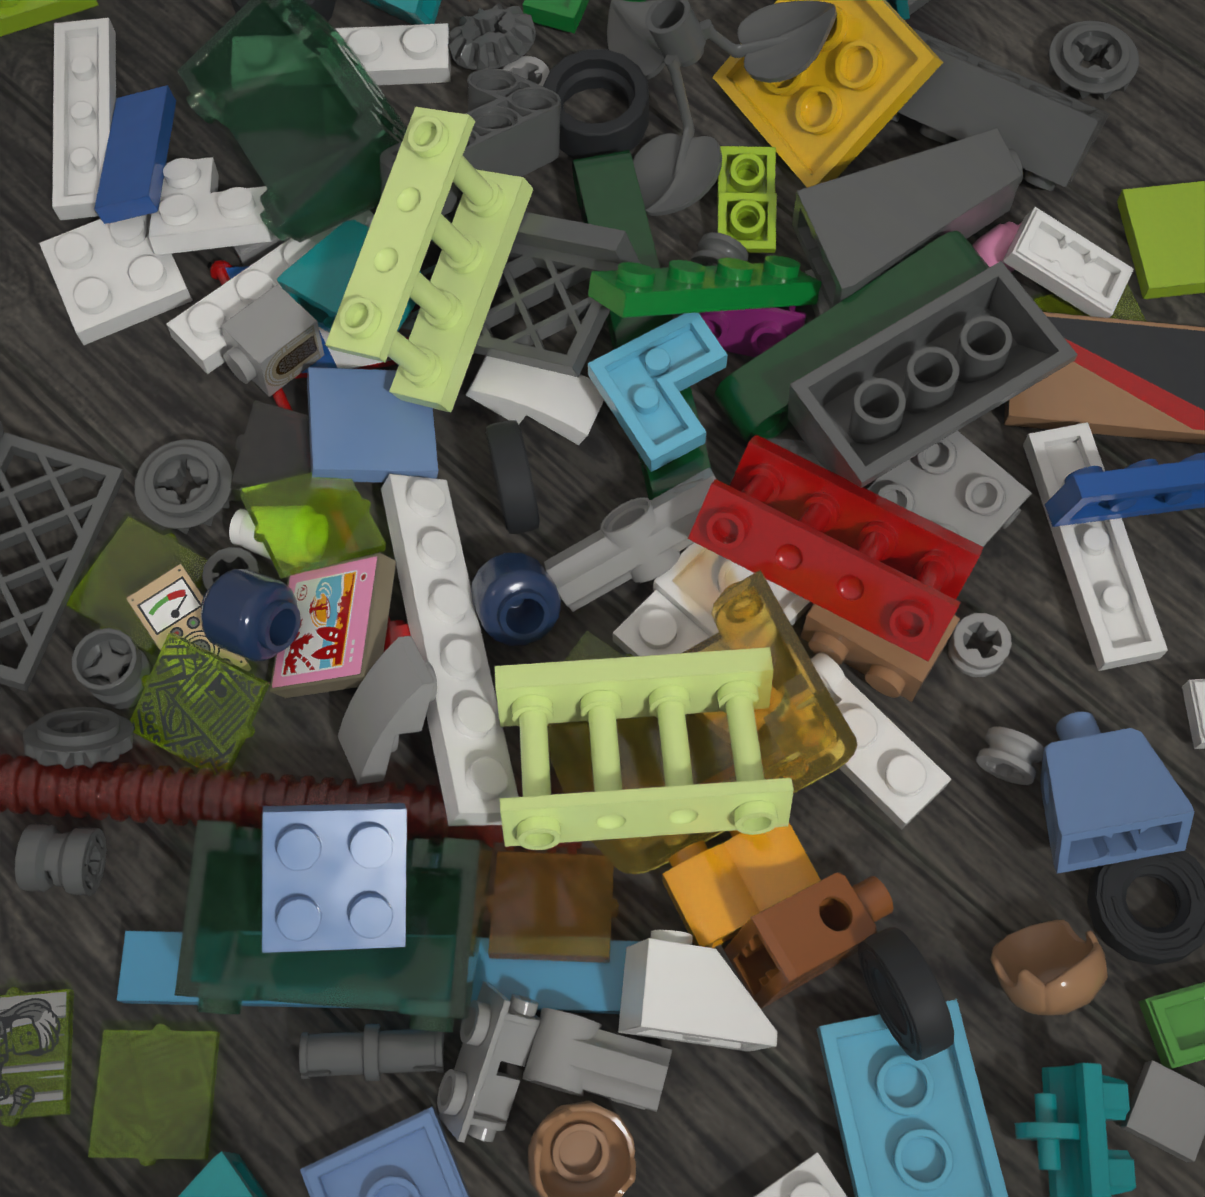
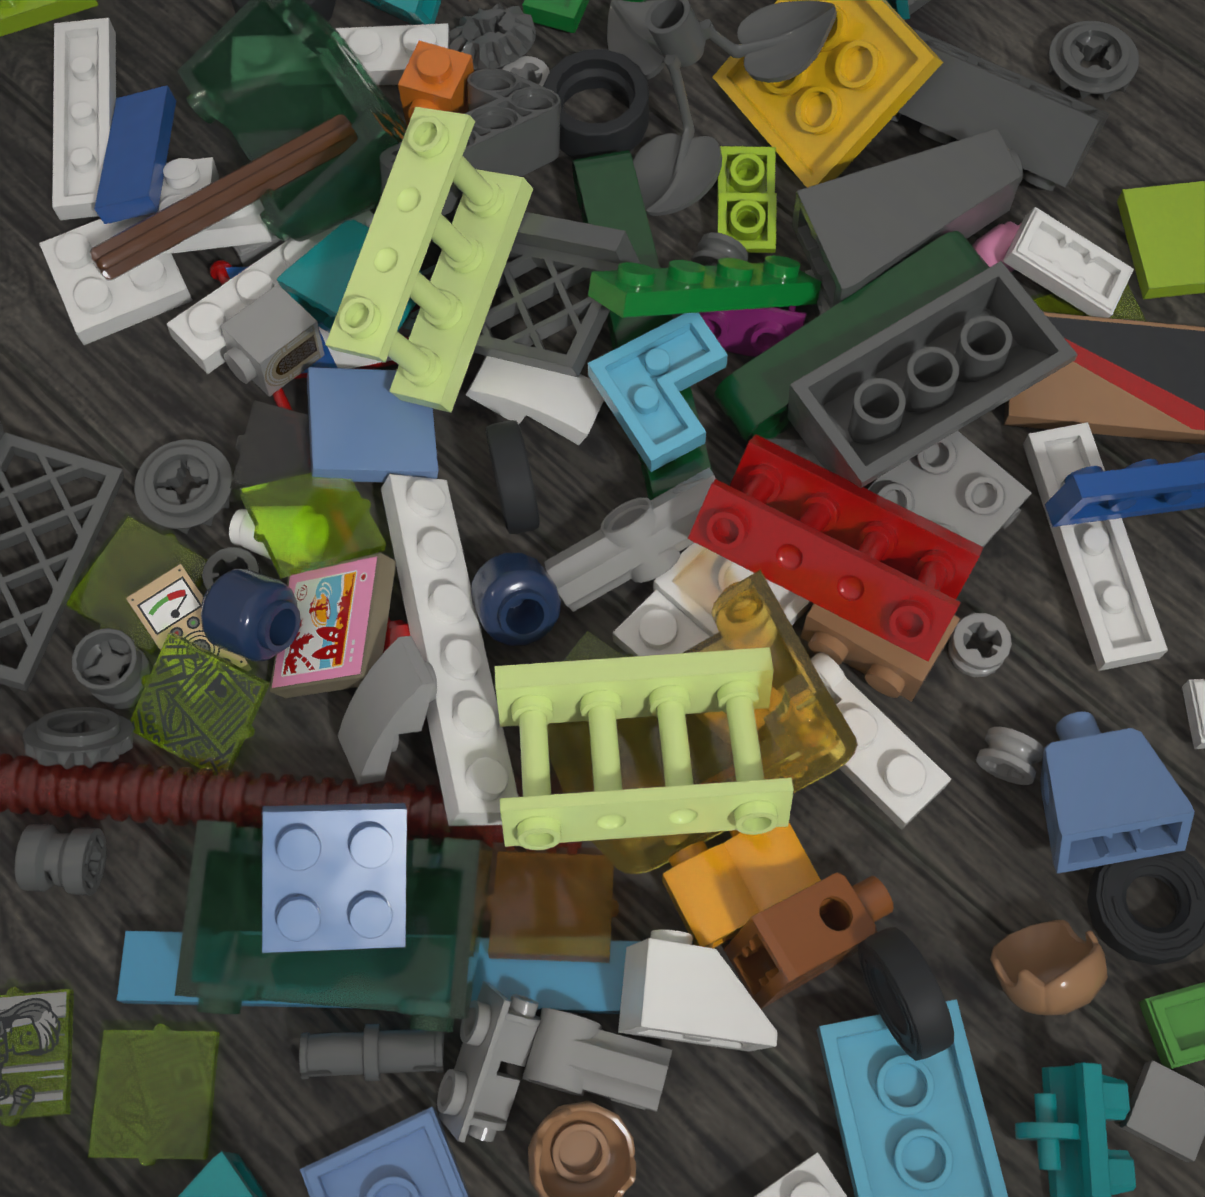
none -> reddish brown axle [90,114,358,281]
none -> orange brick [398,40,474,127]

